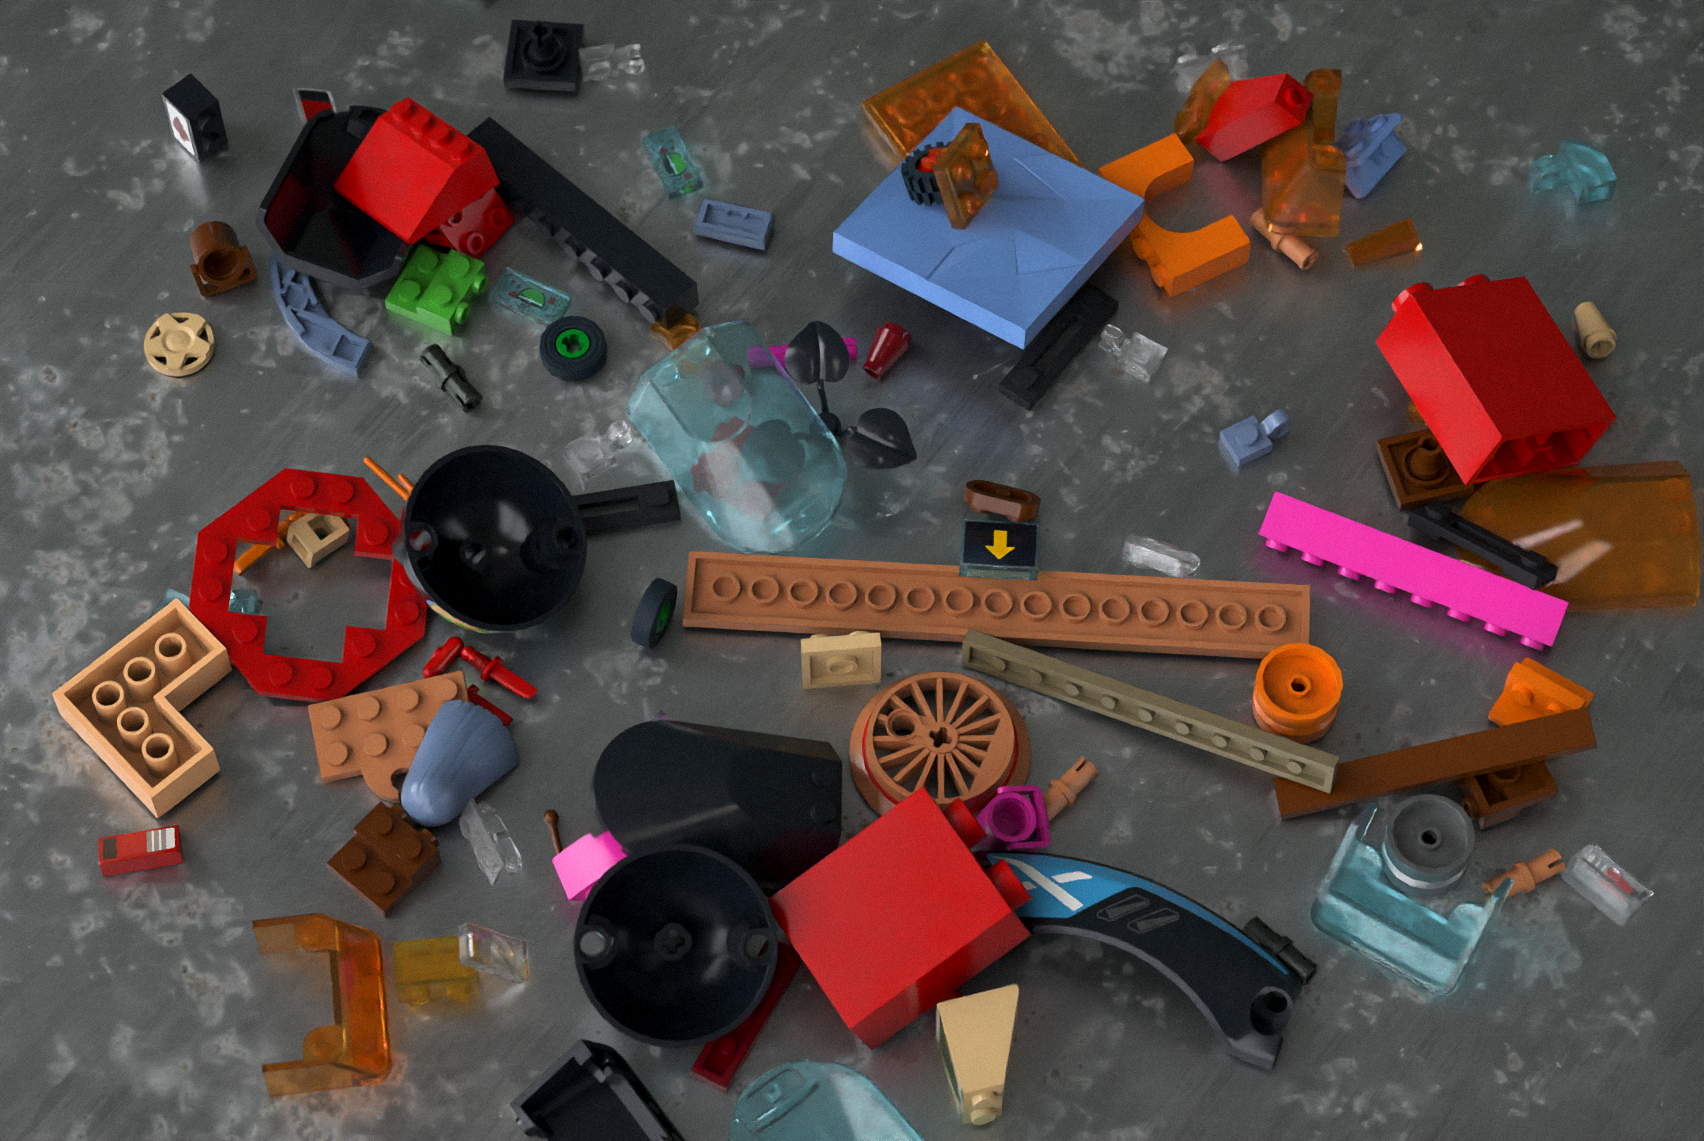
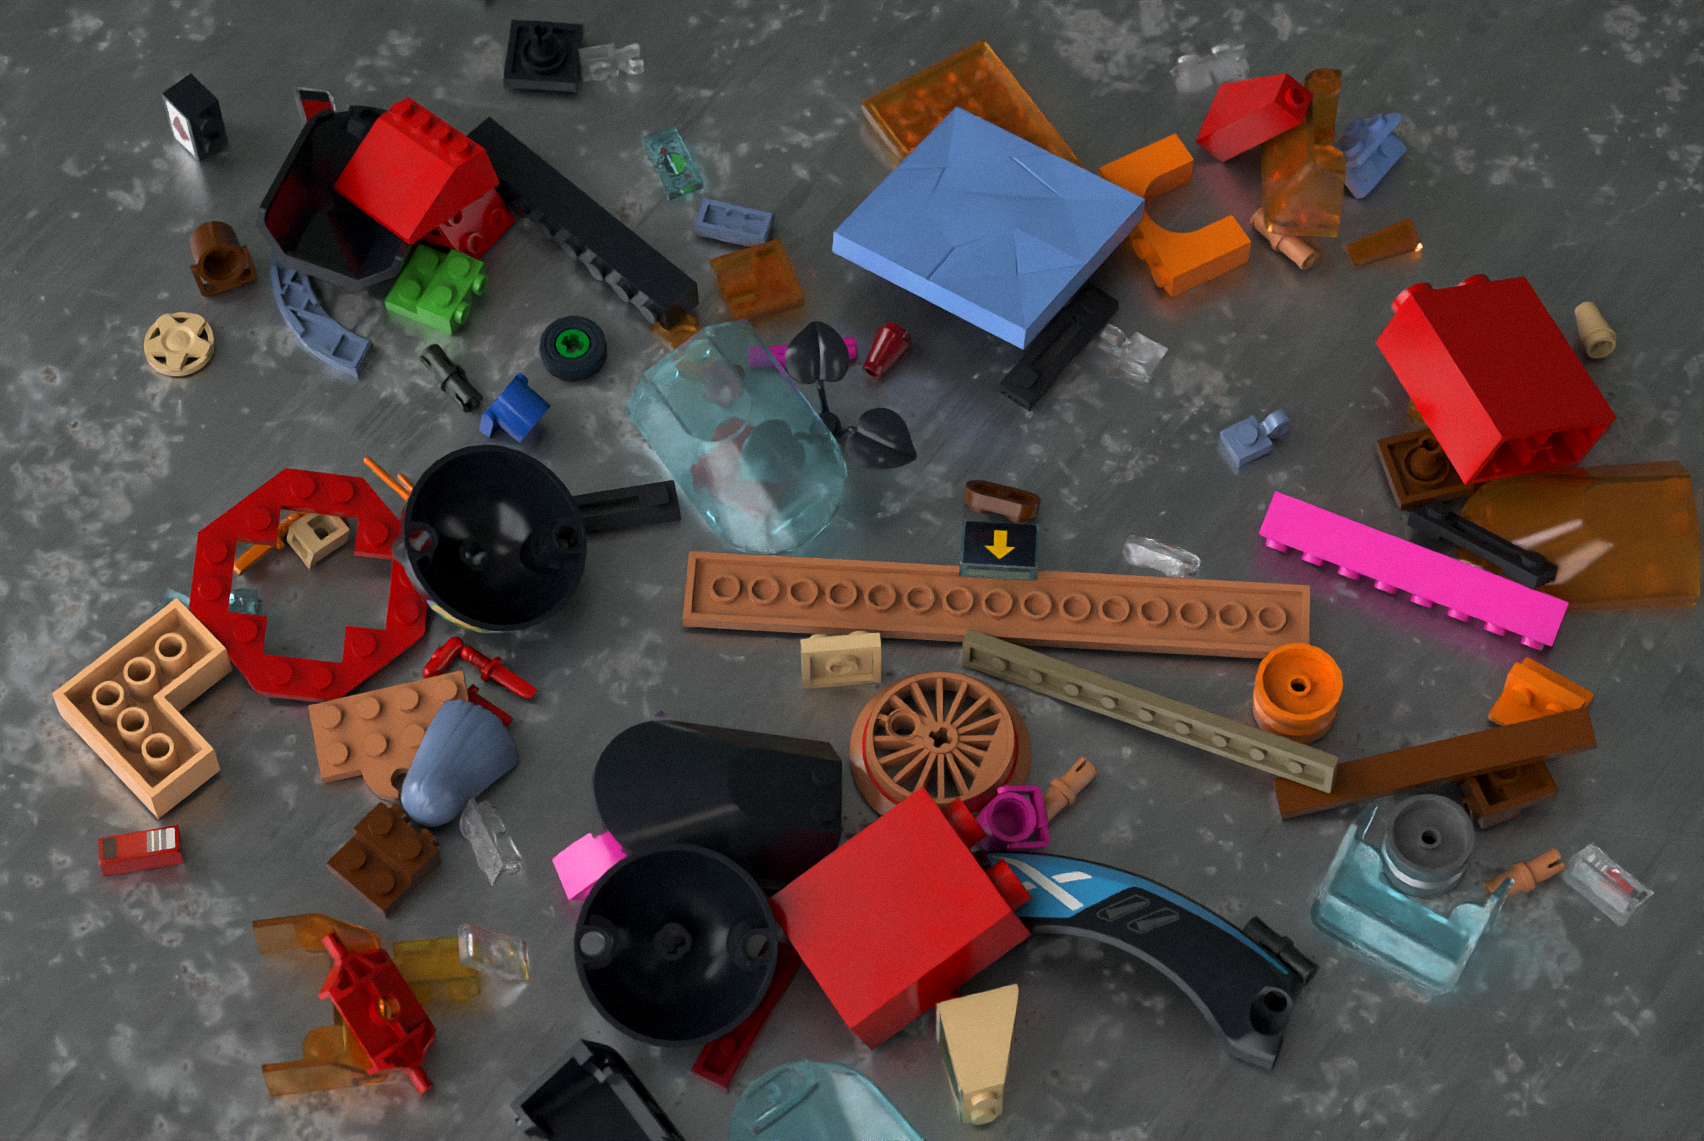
clear light blue tile [488,267,572,328] -> none
reddish brown hinge [543,810,563,856] -> none
clear plate [563,419,633,482] -> none
black bush [631,578,678,649] -> none
clear orange plate [901,122,999,229] -> none
clear orange tile [1172,59,1231,146] -> none
clear light blue brick [1527,140,1617,209] -> none
none -> red plate [318,930,436,1094]
none -> blue piece [479,373,551,443]
none -> clear orange plate [710,238,805,327]

